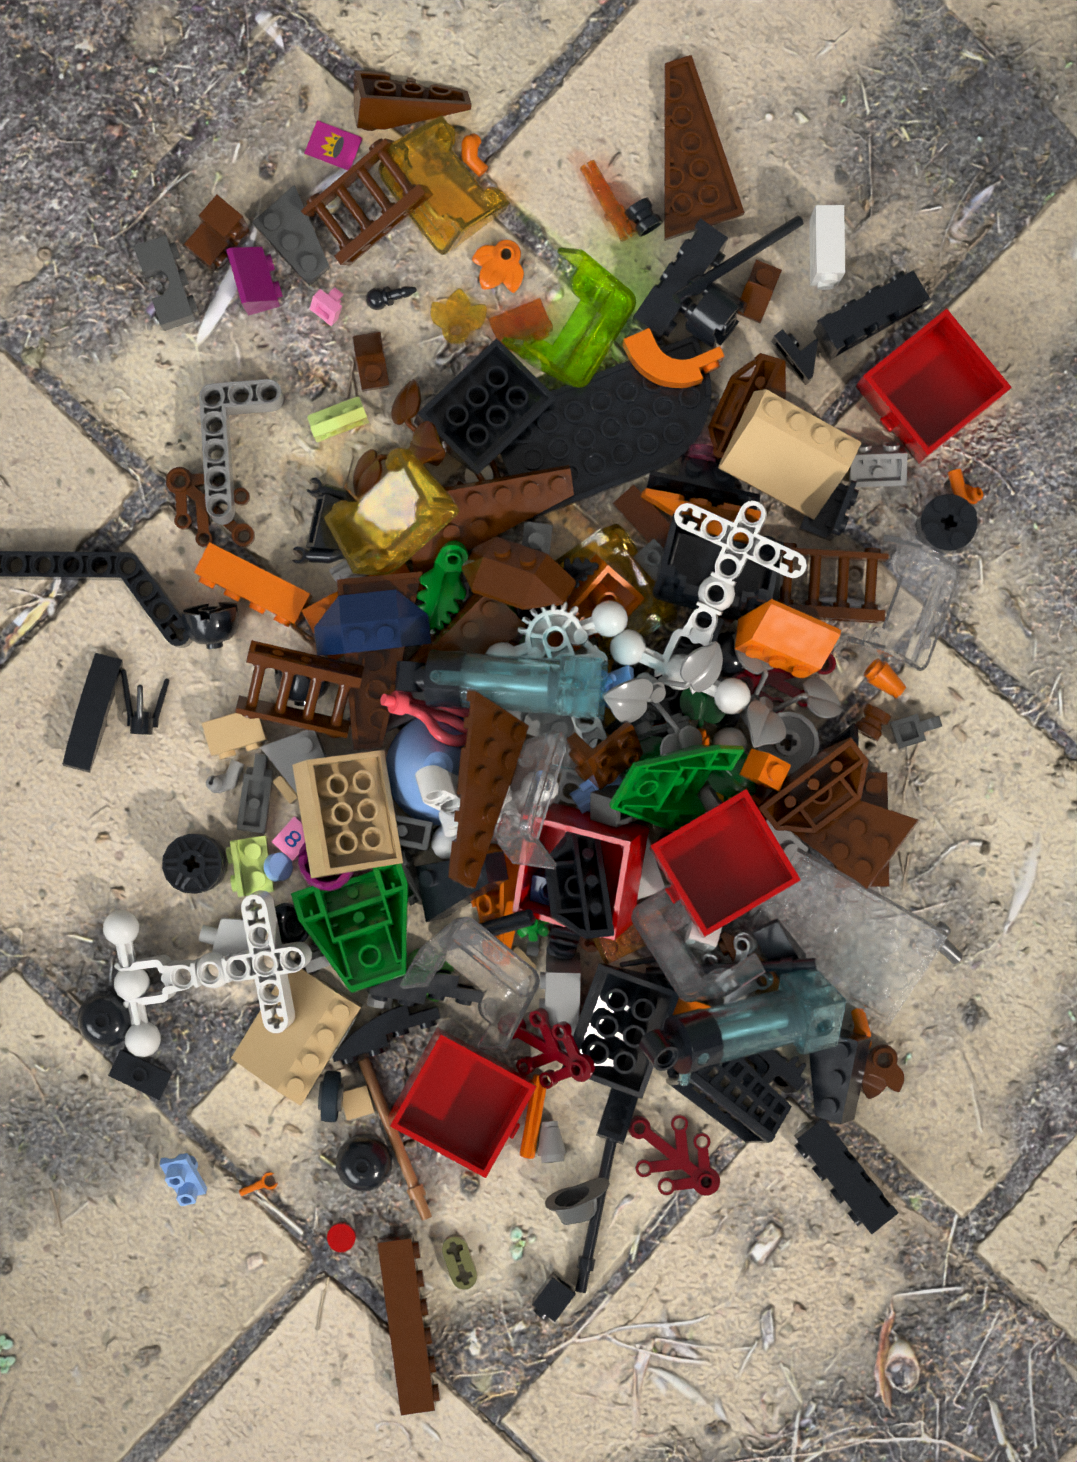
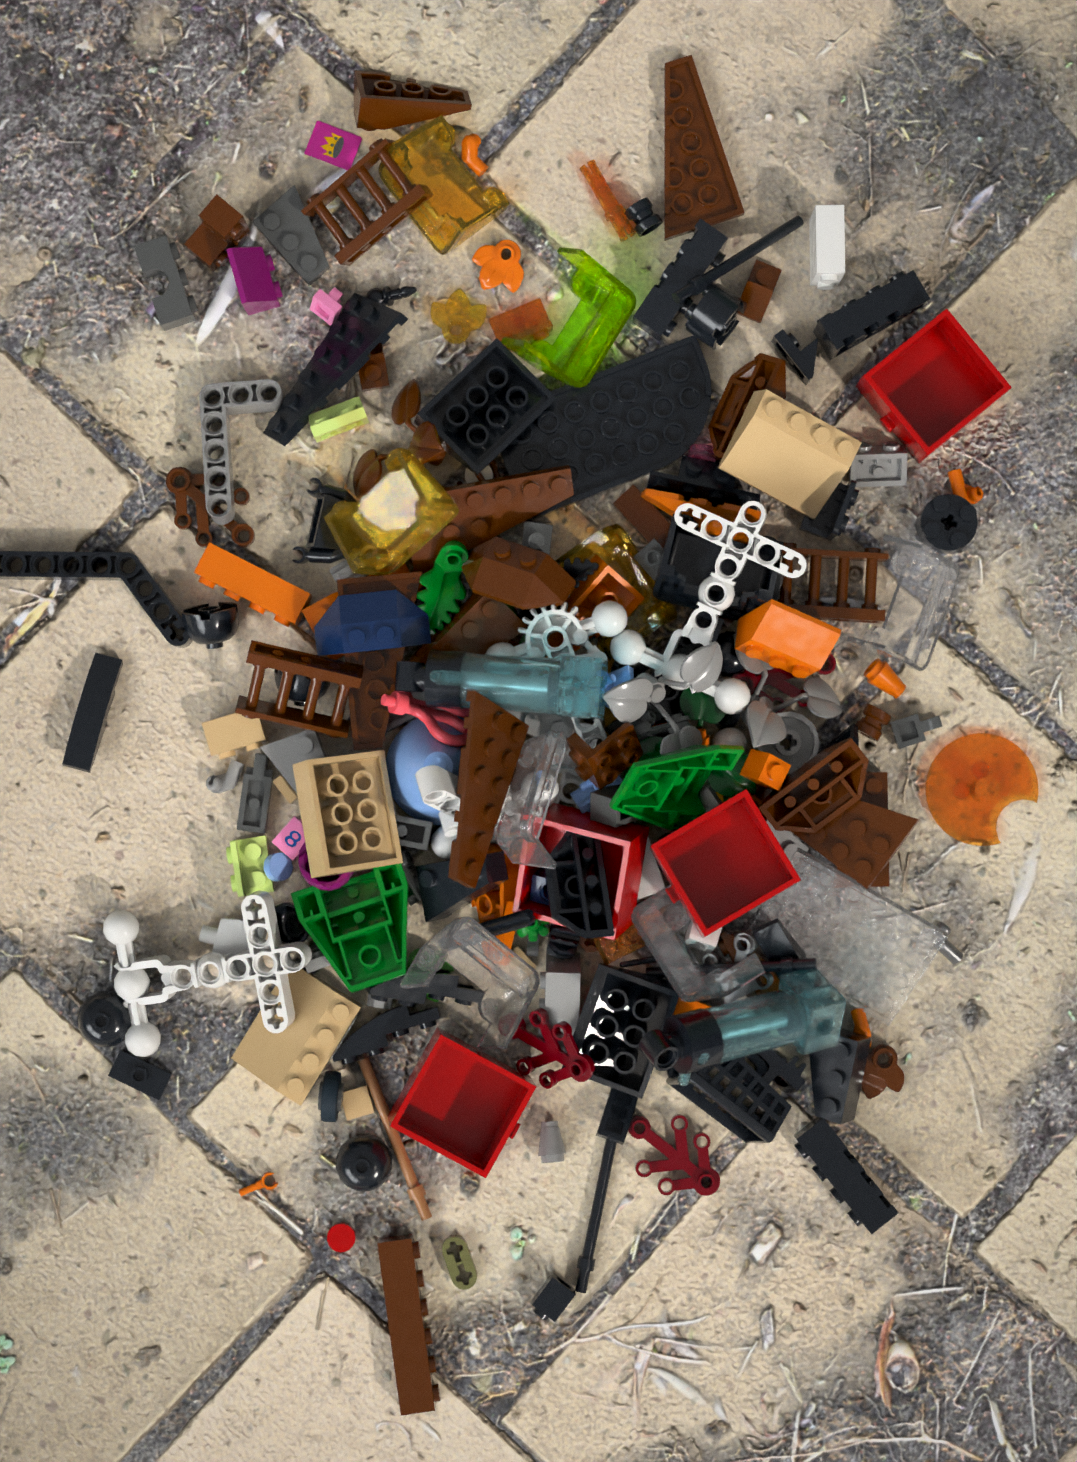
black plant [121,669,170,735] -> none
light blue hips [160,1153,207,1206] -> none
black wheel [162,834,228,894] -> none
orange axle [520,1074,548,1159] -> none
dark grey piece [545,1178,610,1225] -> none
orange arch [622,328,725,388] -> none
none -> black wing [263,292,408,446]
none -> clear orange piece [925,733,1038,846]

